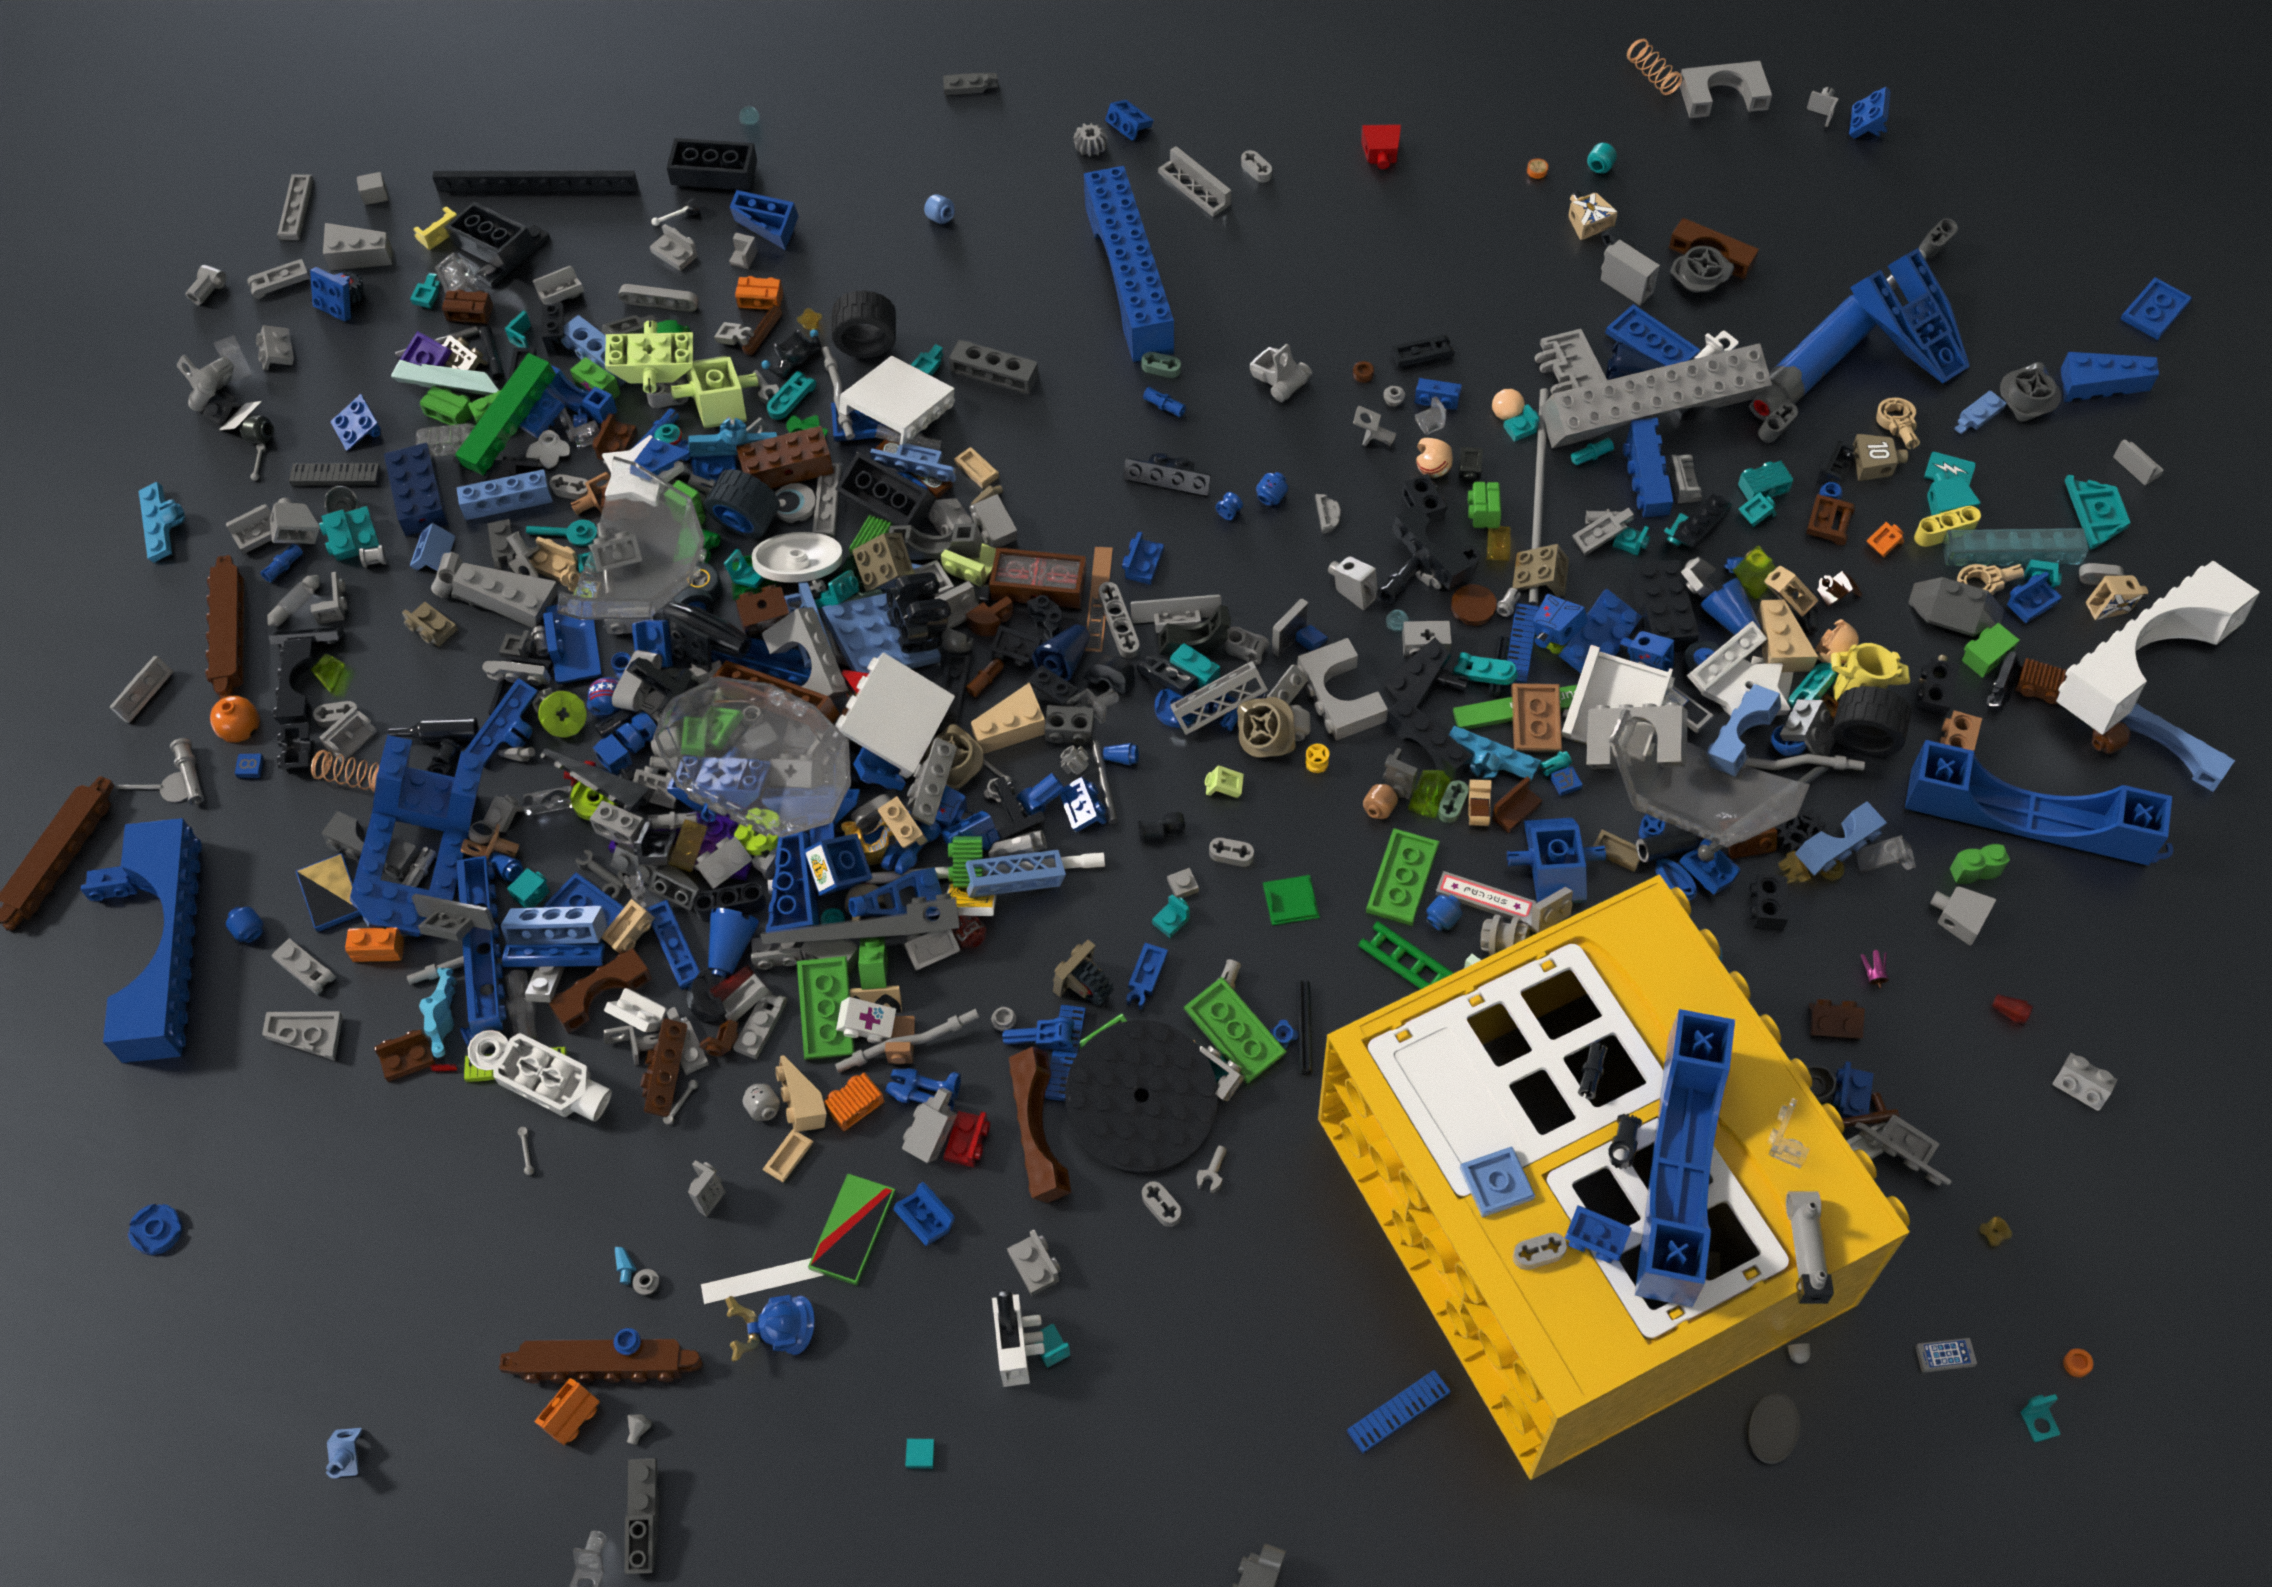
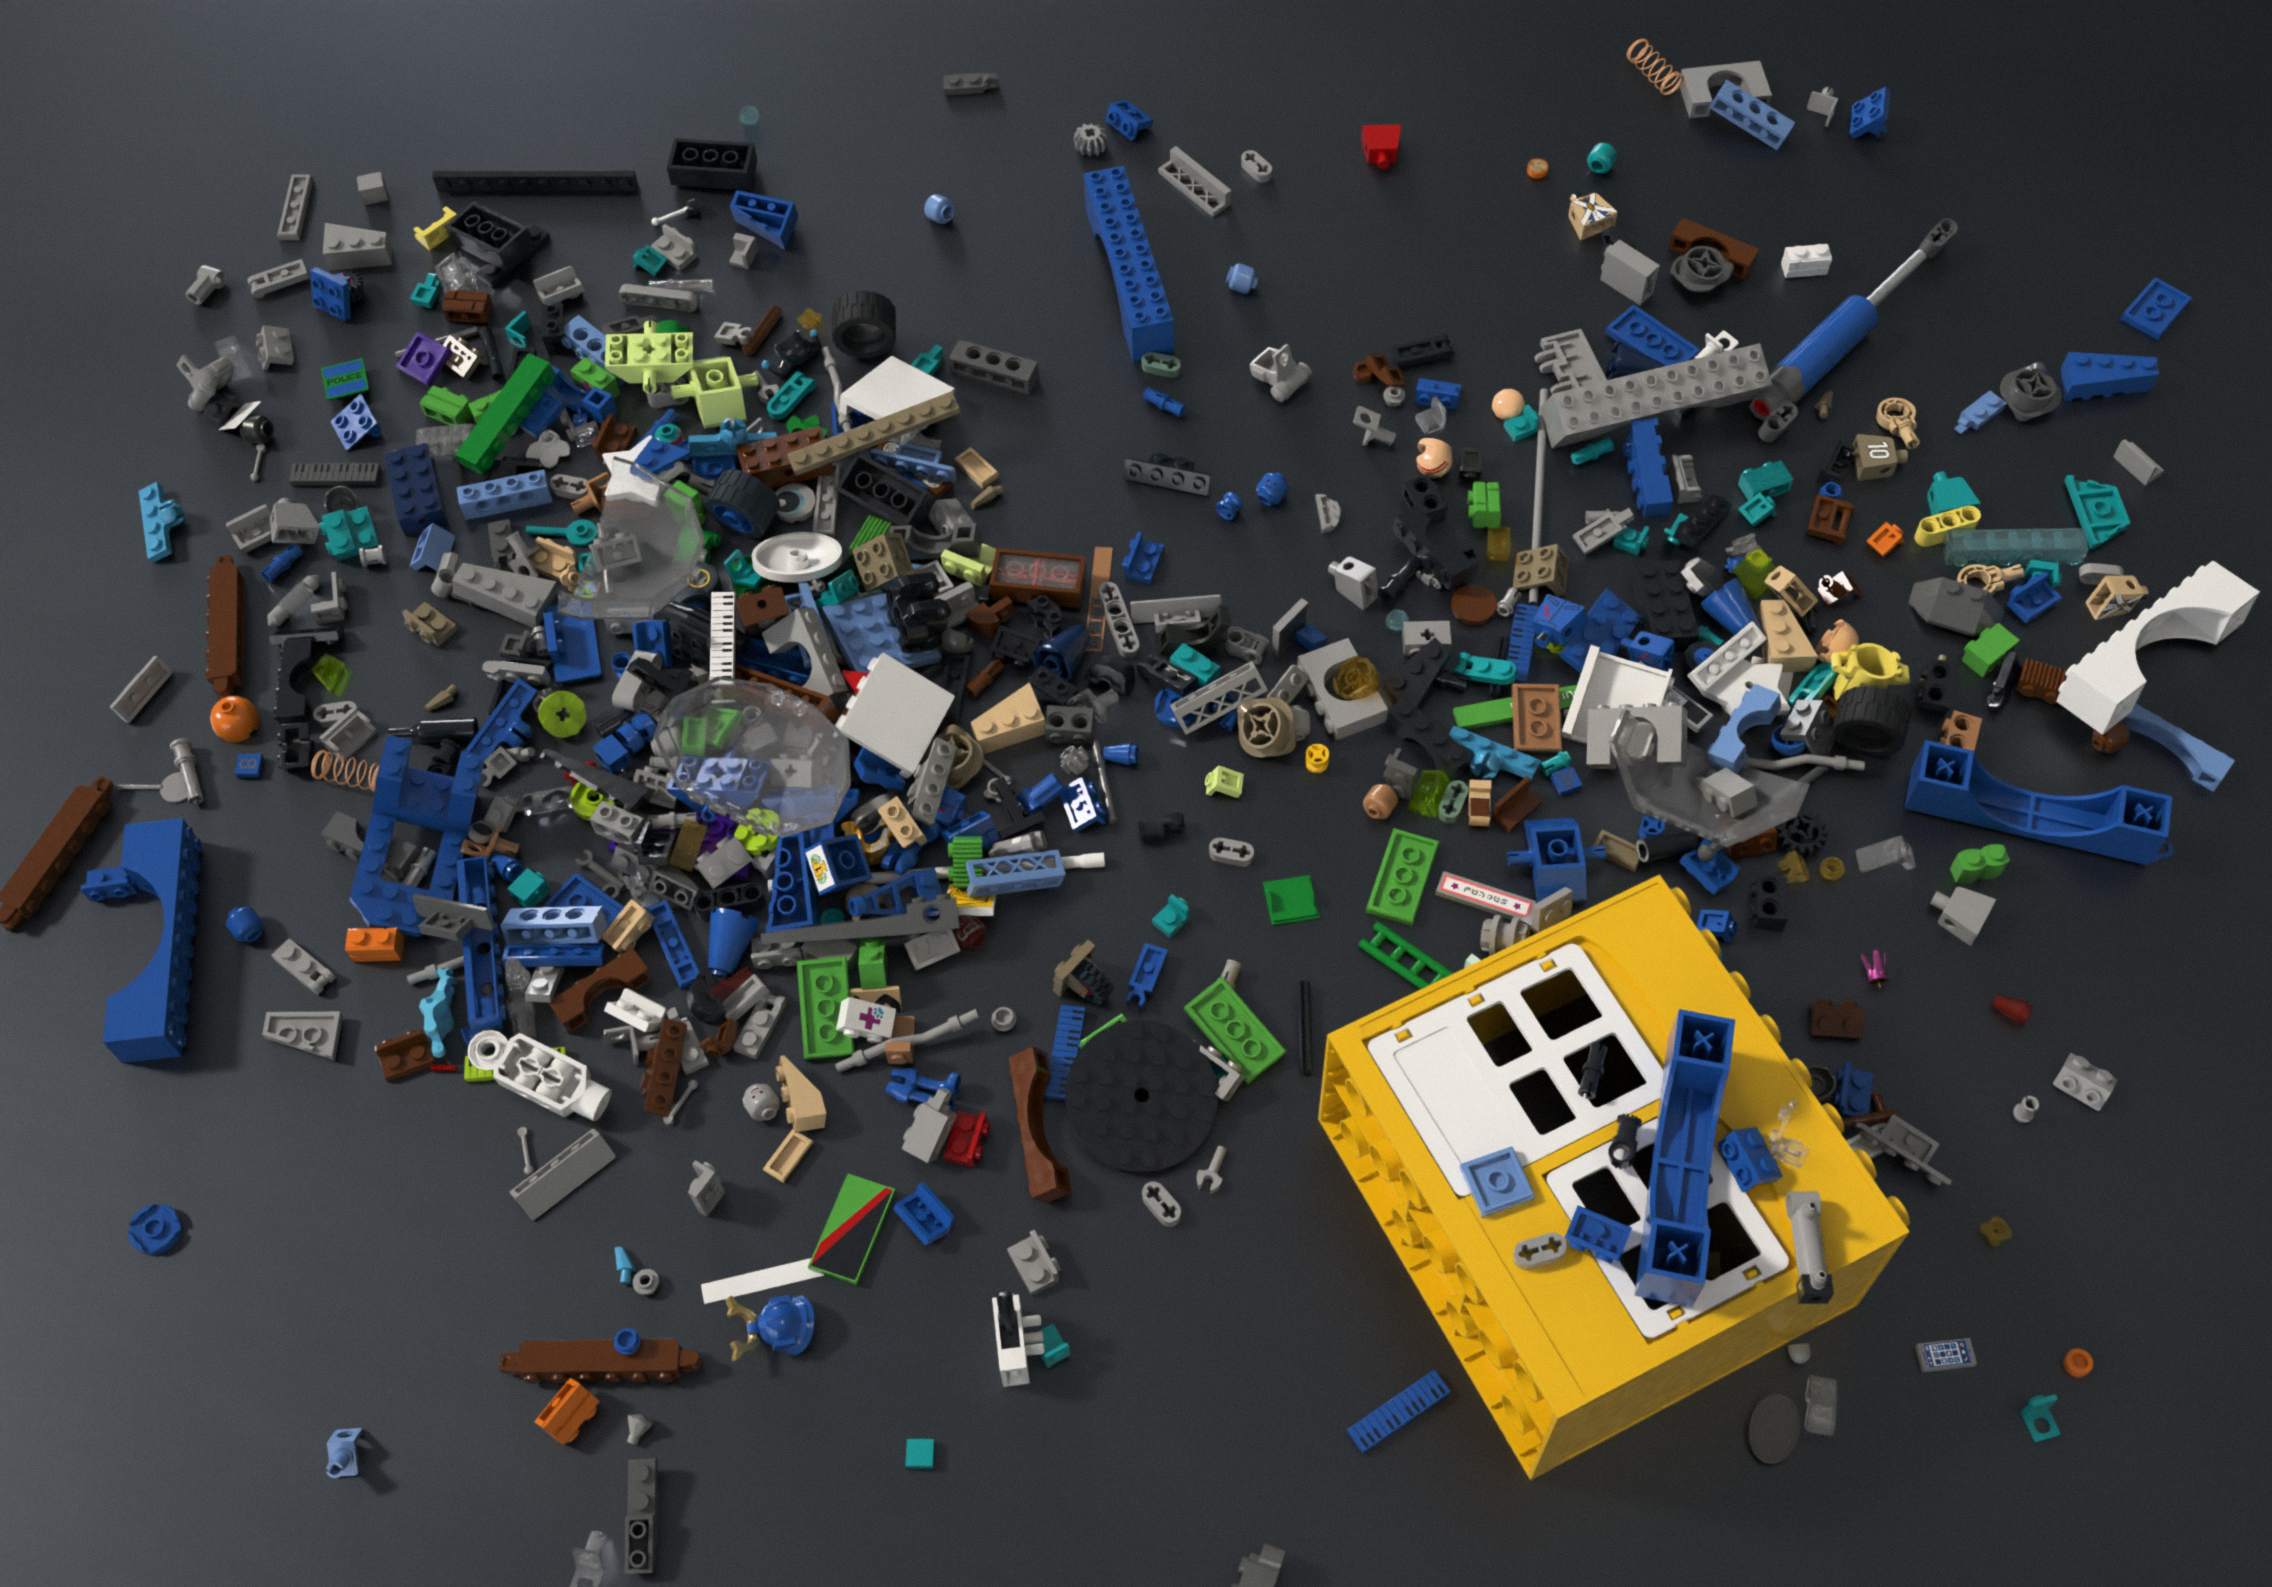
tile [296,853,361,932] -> none
light aqua wedge [391,360,499,396] -> none
blue helmet [587,677,622,719] -> none
orange brick [735,276,783,310] -> none
orange brick [824,1072,885,1131] -> none
light grey hinge [969,494,1017,549] -> none
blue connector [1002,1017,1075,1050] -> none
light grey plate [1167,868,1199,898] -> none
blue plate [1269,1020,1298,1049] -> none
blue head [1426,894,1463,931] -> none
blue arm [1655,858,1697,901] -> none
medium blue arch [1795,801,1887,876] -> none
blue wedge [1850,248,1970,383] -> none
teal slope [1924,452,1976,486] -> none
none -> piece [321,358,370,401]
none -> dark tan bar [424,684,459,711]
none -> light grey plate [482,746,517,787]
none -> clear cone [505,958,530,989]
none -> light grey panel [509,1129,616,1220]
none -> teal bracket [632,244,668,276]
none -> clear pin [649,278,714,292]
none -> white tile [710,592,736,685]
none -> dark tan plate [787,391,961,476]
none -> medium blue head [1226,263,1258,294]
none -> clear yellow cylinder [1333,656,1381,701]
none -> reddish brown slope [1365,354,1407,387]
none -> light grey hinge [1695,768,1758,818]
none -> blue bracket [1697,909,1737,944]
none -> teal pin [1698,625,1724,647]
none -> medium blue brick [1709,80,1795,150]
none -> blue bracket [1717,1127,1783,1193]
none -> clear plate [1725,533,1760,557]
none -> white brick [1781,244,1832,278]
none -> clear slope [1804,1374,1837,1437]
none -> dark tan bar [1815,391,1833,418]
none -> light grey pin [2013,1096,2039,1123]

